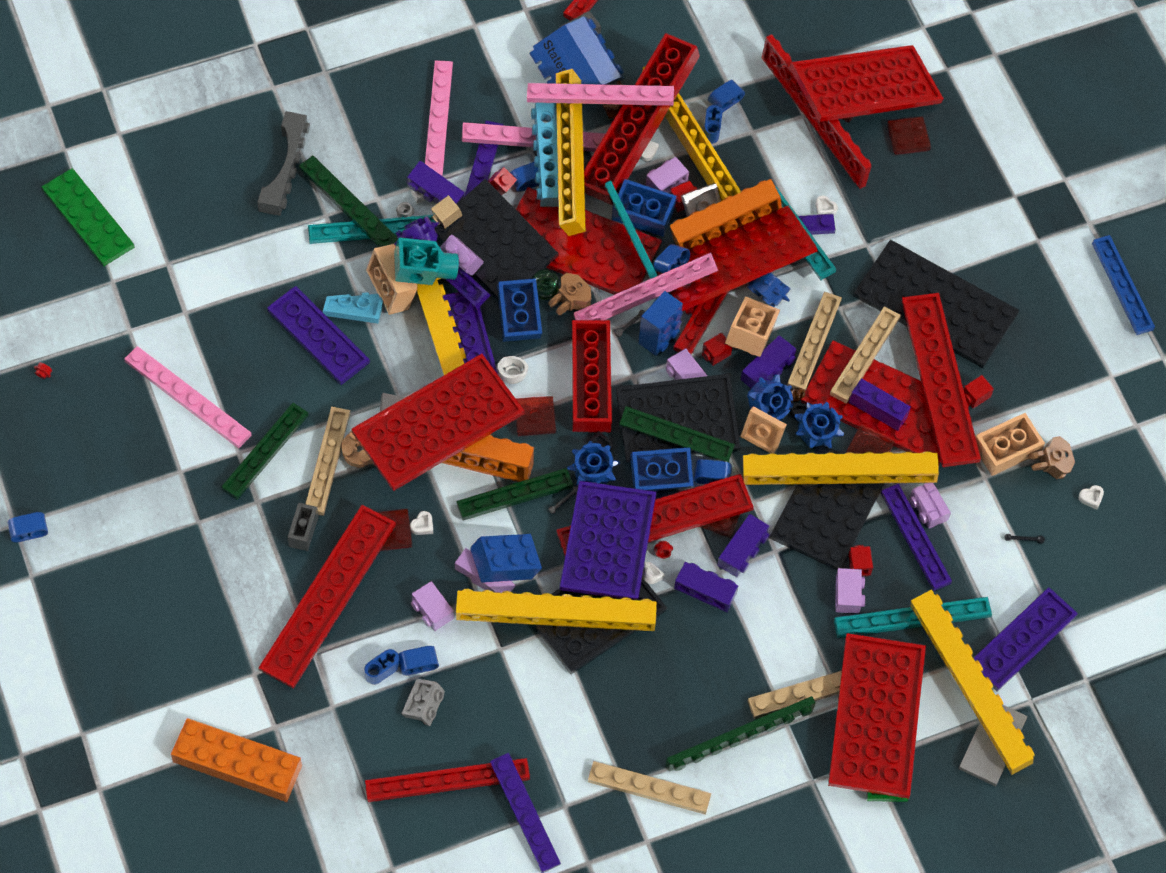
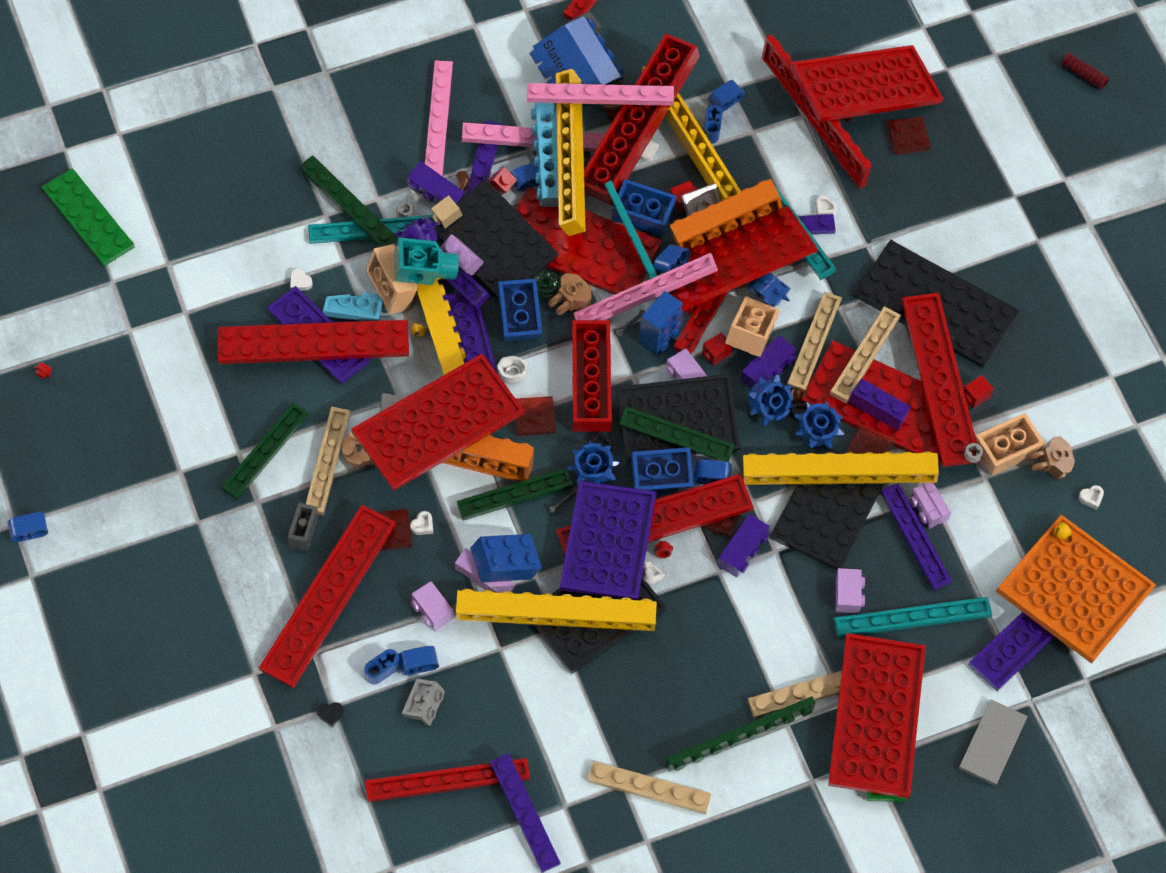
bright pink plate [124,346,252,449] -> none
orange brick [171,718,302,802] -> none
dark grey arch [258,111,310,216] -> none
lavender brick [646,157,689,193] -> none
dark purple brick [674,562,739,613] -> none
light nougat plate [740,406,787,454] -> none
red brick [848,545,873,576] -> none
yellow brick [911,589,1035,775] -> none
black hinge [1004,534,1045,544] -> none
blue plate [1092,235,1155,335] -> none
none -> red plate [218,320,409,364]
none -> white tile [290,269,313,291]
none -> black tile [317,702,344,728]
none -> yellow hinge [411,322,427,338]
none -> reddish brown arm [456,171,470,192]
none -> light grey bush [964,443,983,463]
none -> orange plate [995,515,1156,664]
none -> yellow hinge [1054,522,1072,539]
none -> dark red piece [1061,52,1109,90]

